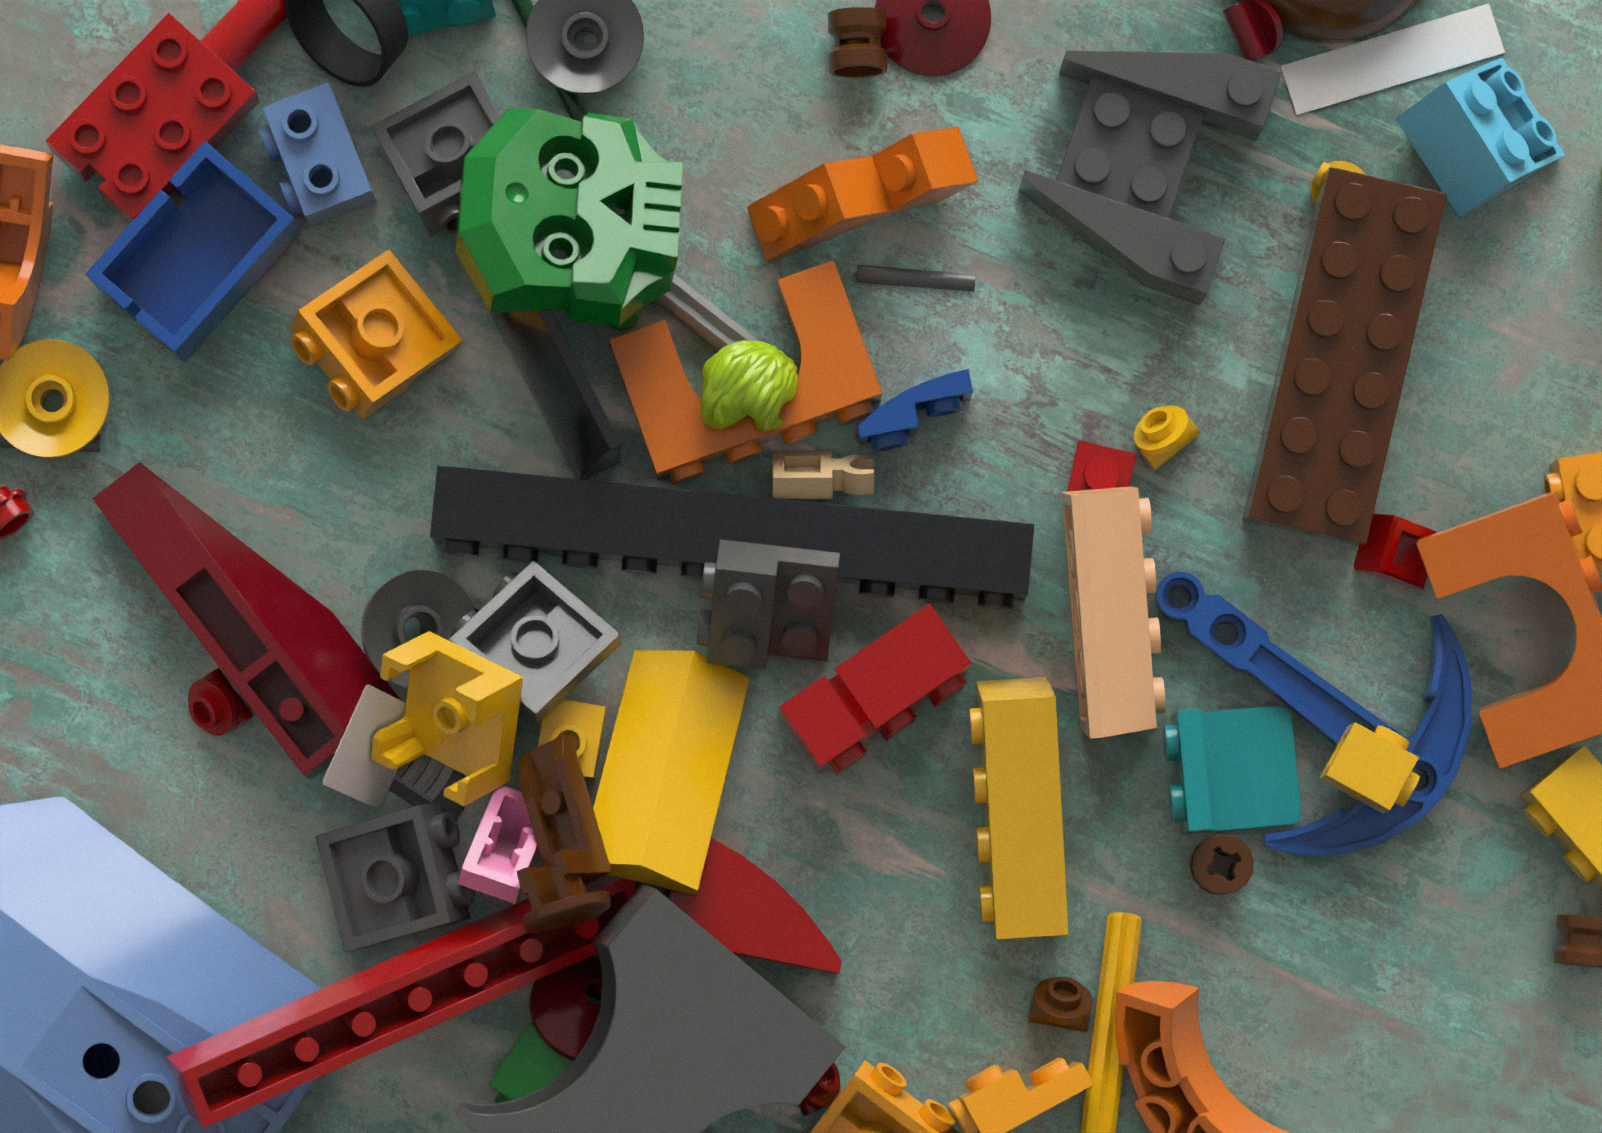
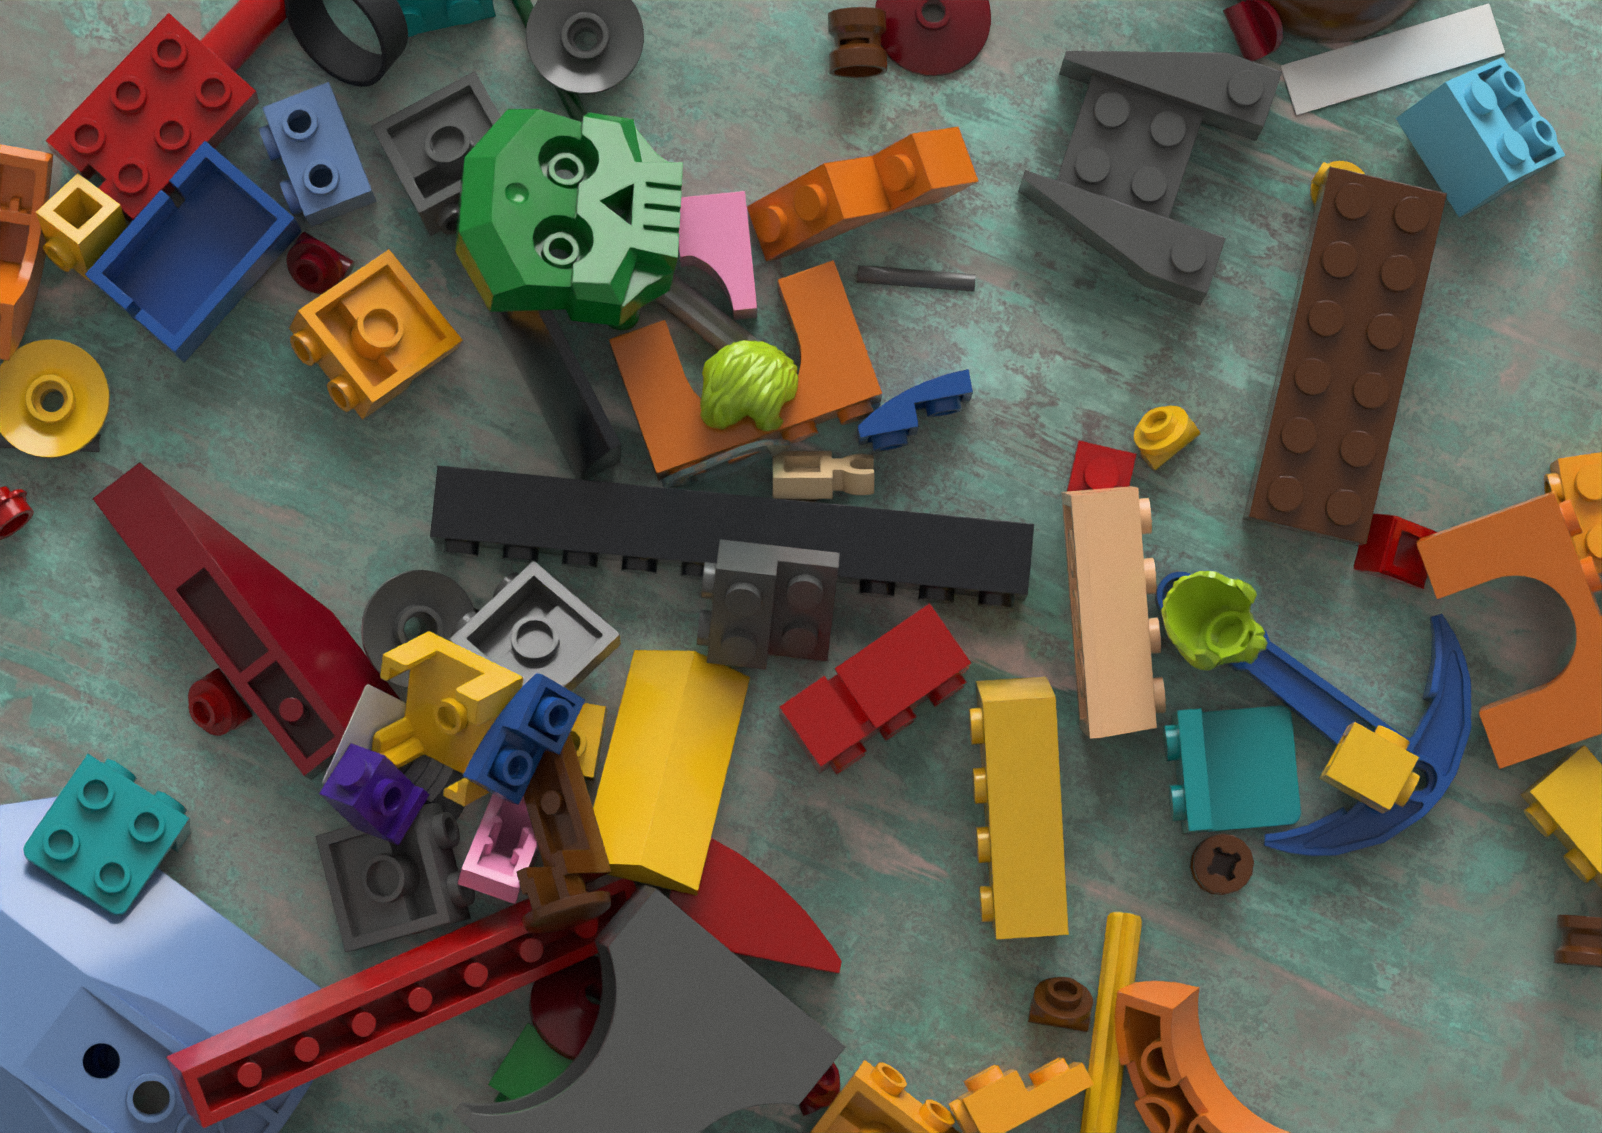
none -> teal bracket [23,754,191,916]
none -> yellow brick [36,173,127,282]
none -> dark red plate [286,231,355,294]
none -> dark purple brick [319,743,430,845]
none -> blue slope [463,673,585,805]
none -> clear light blue piece [661,440,791,487]
none -> bright pink arch [678,191,757,320]
none -> lime hair [1161,571,1268,671]

